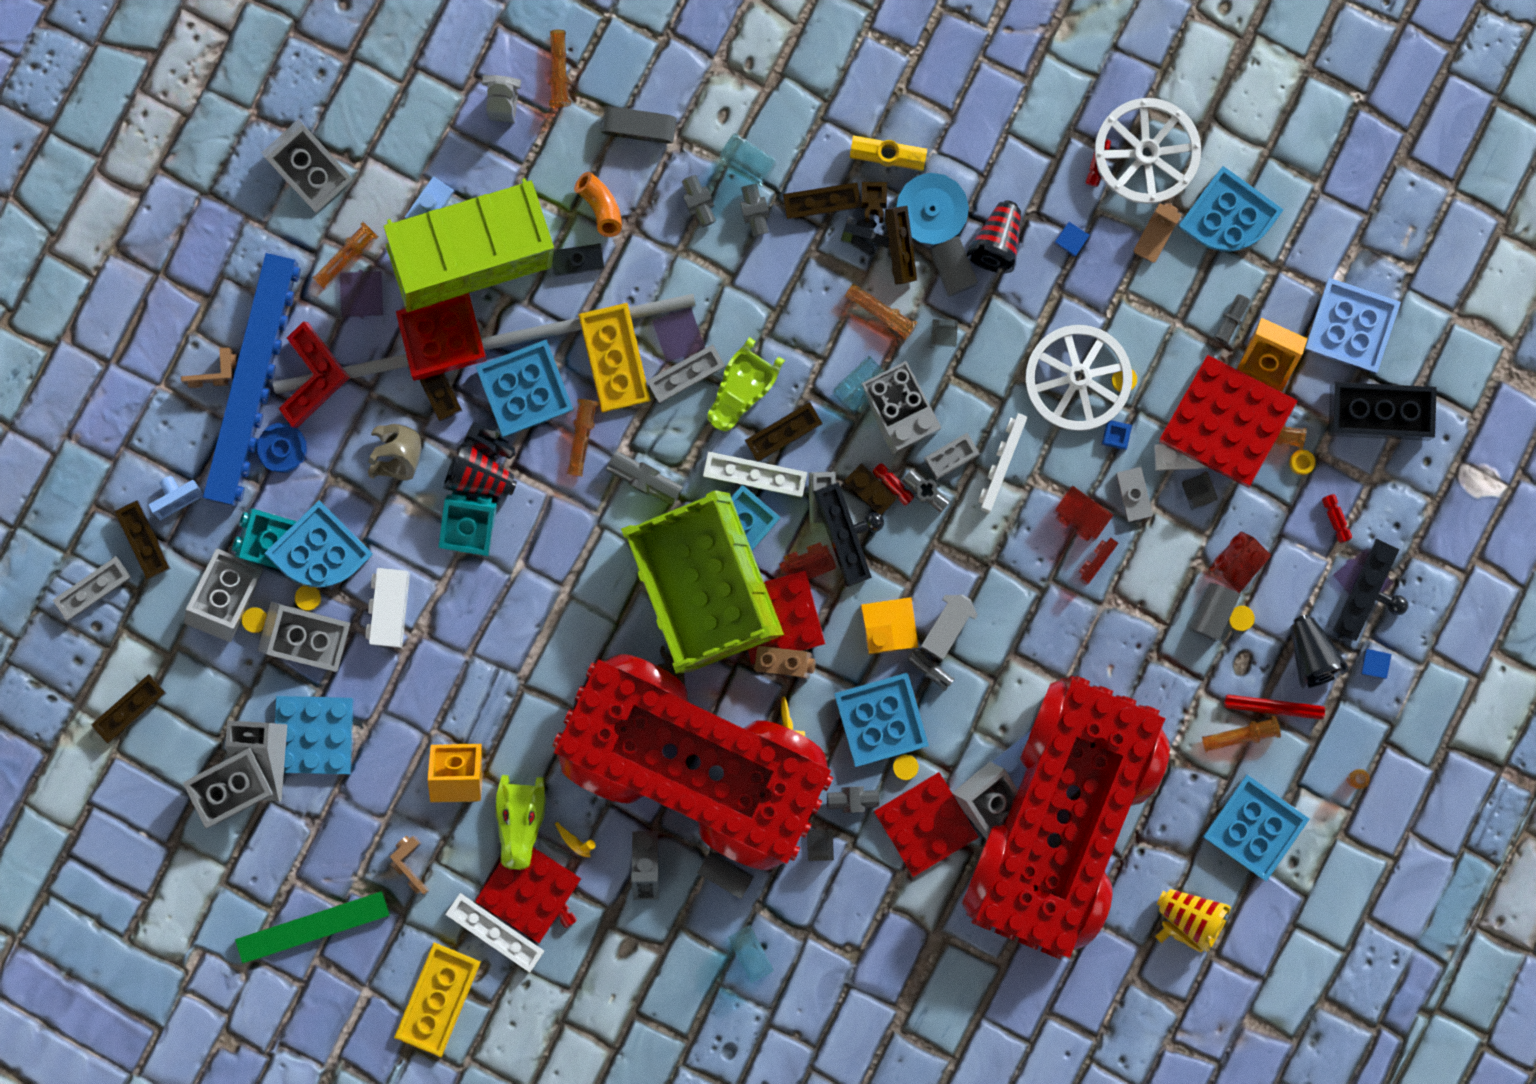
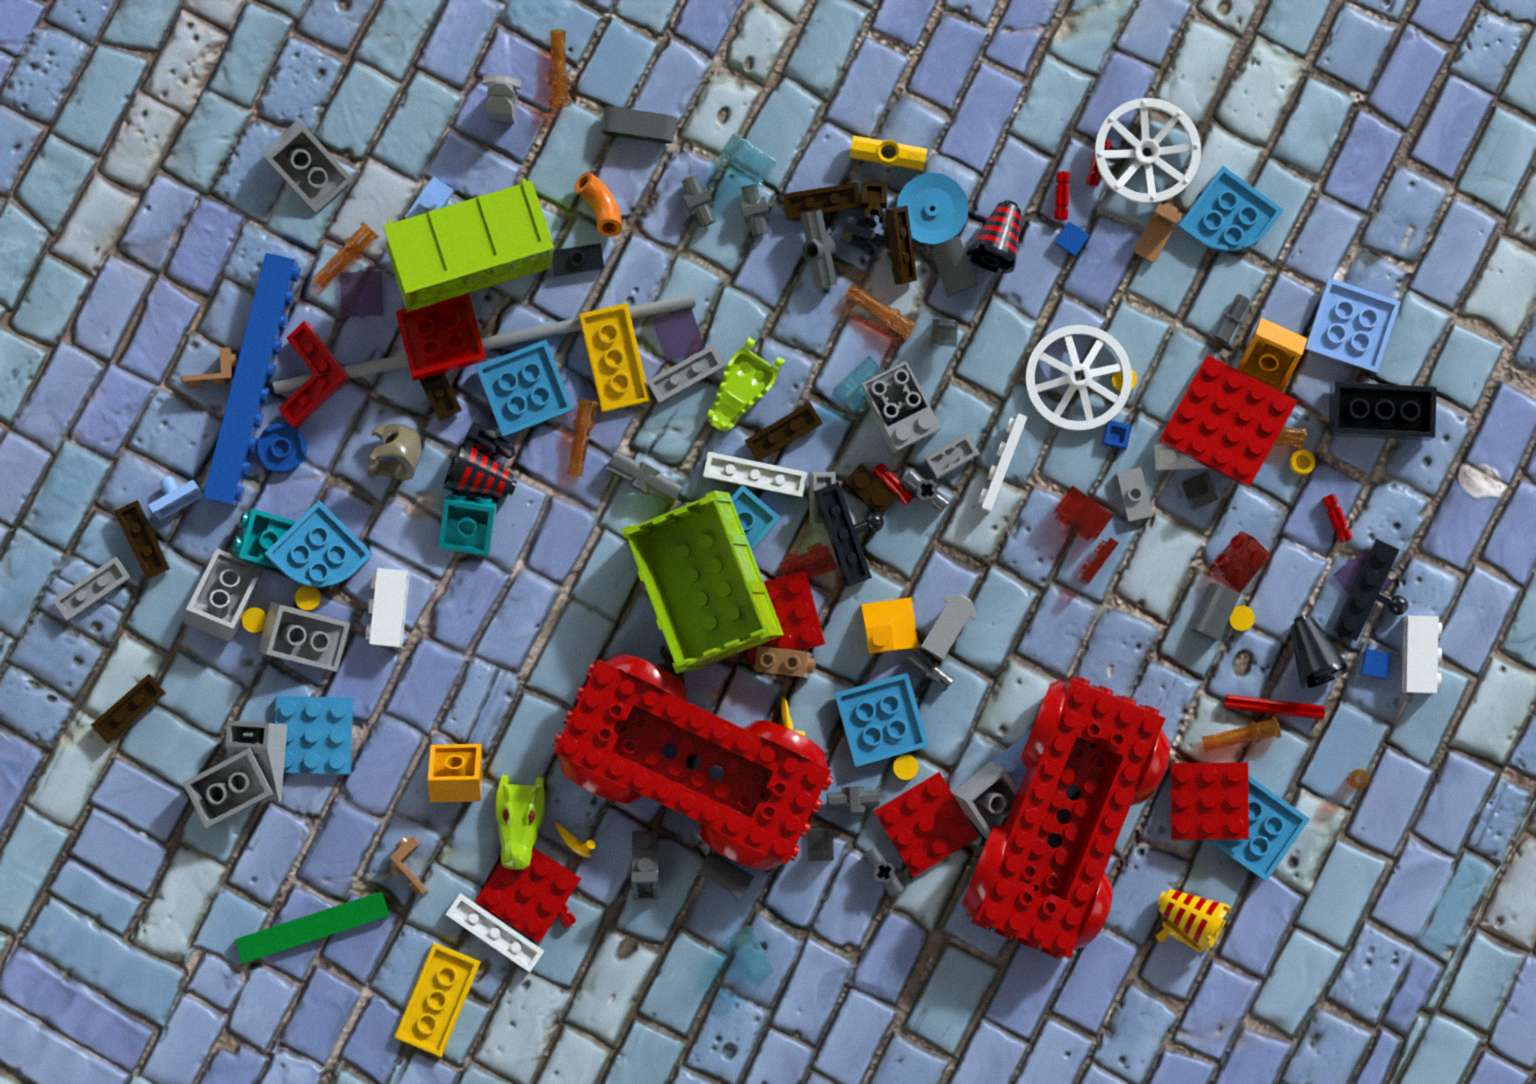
none -> dark grey piece [800,210,837,288]
none -> dark grey axle [863,846,905,897]
none -> red axle [1054,171,1070,221]
none -> red plate [1171,762,1249,841]
none -> white brick [1402,615,1442,694]

